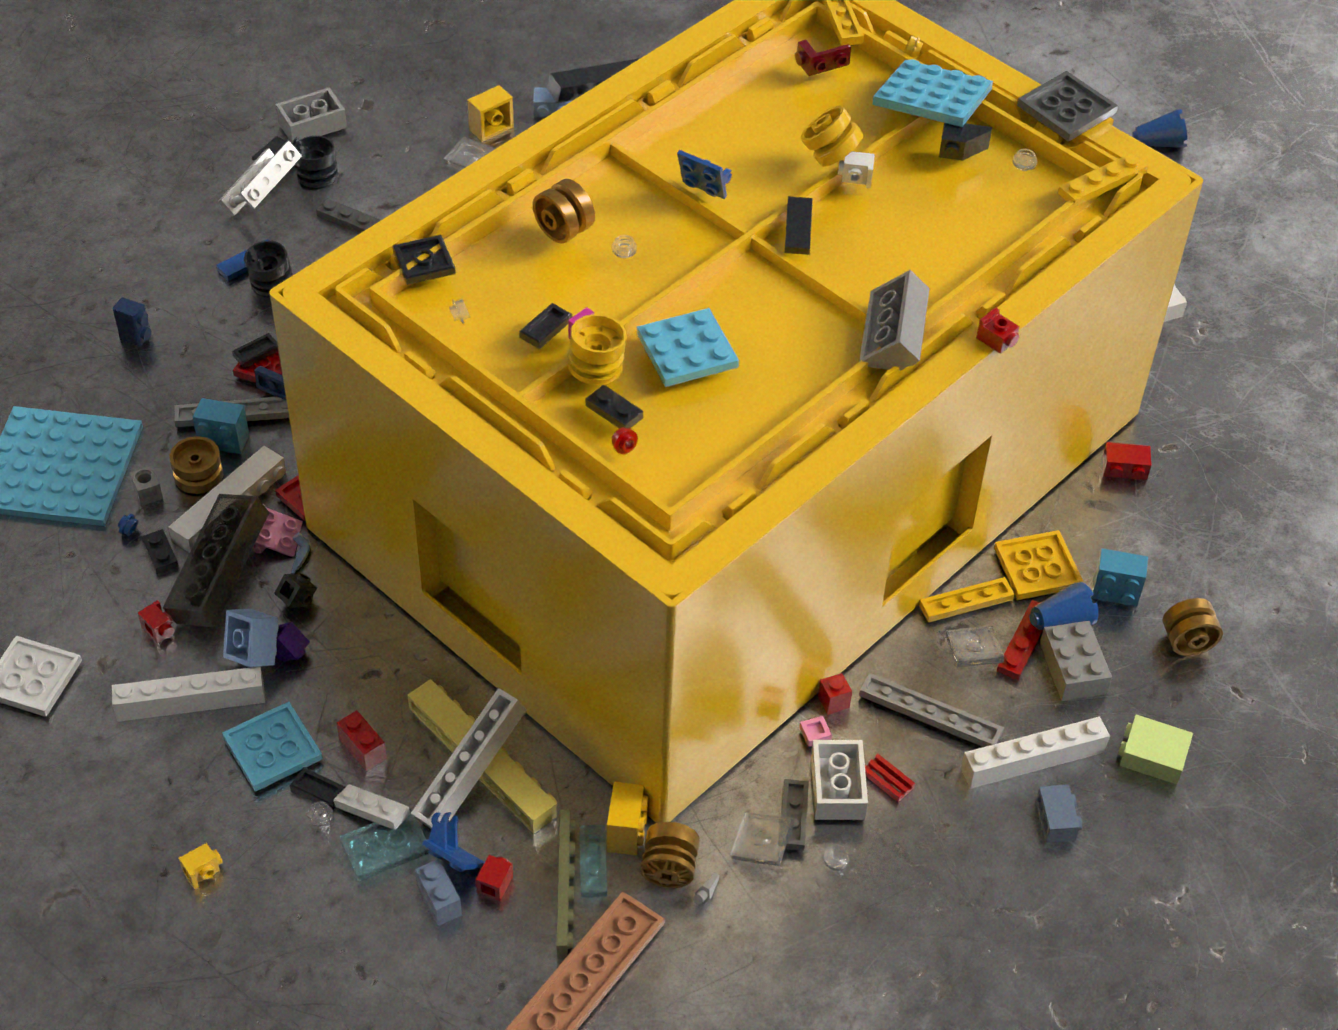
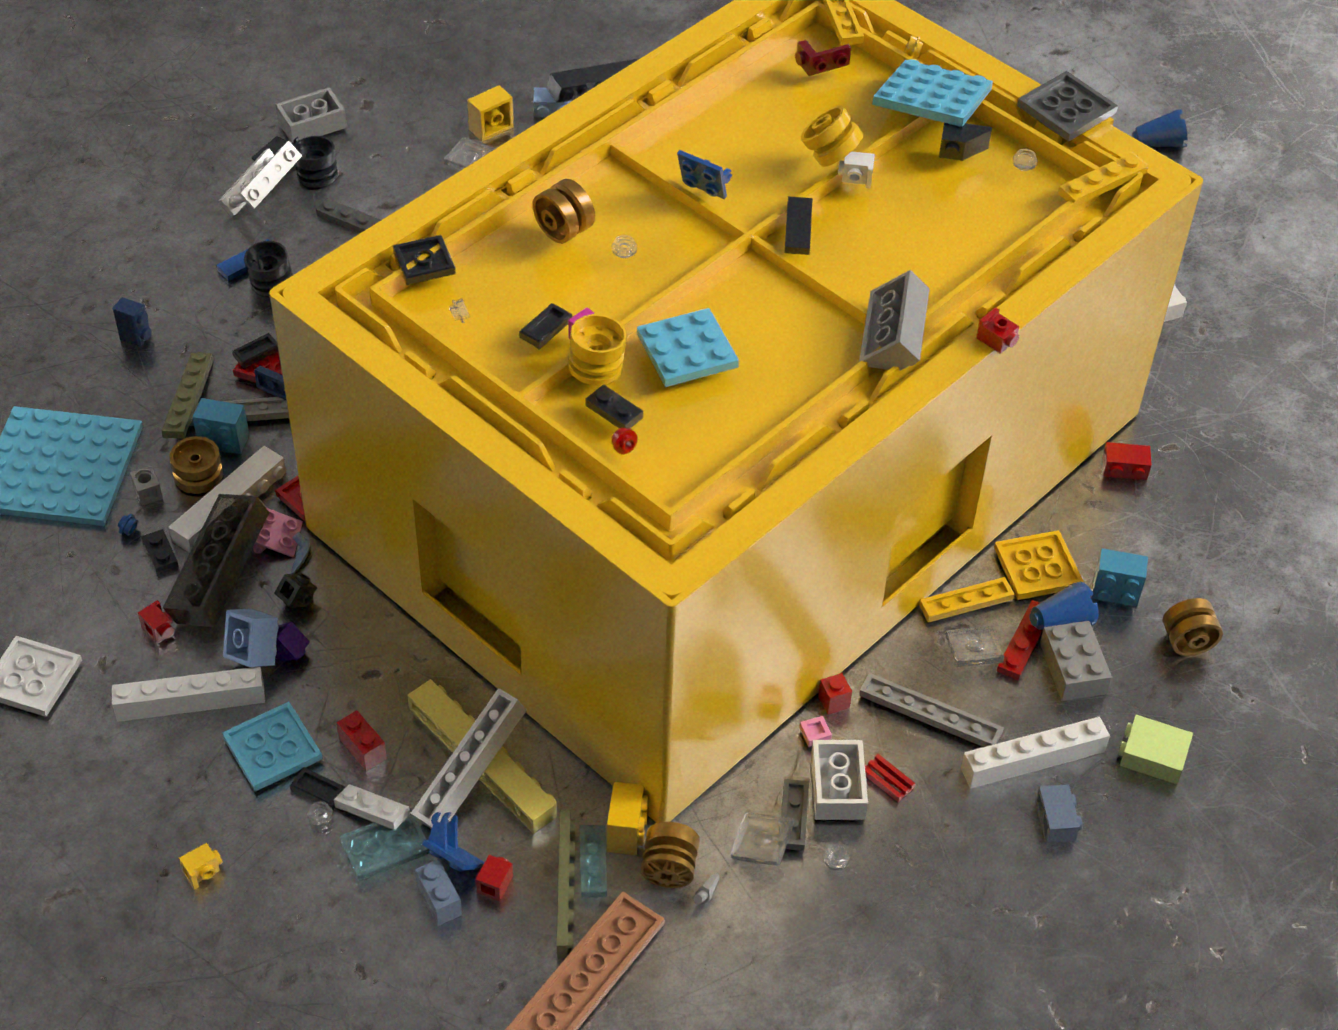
none -> olive plate [161,352,214,439]

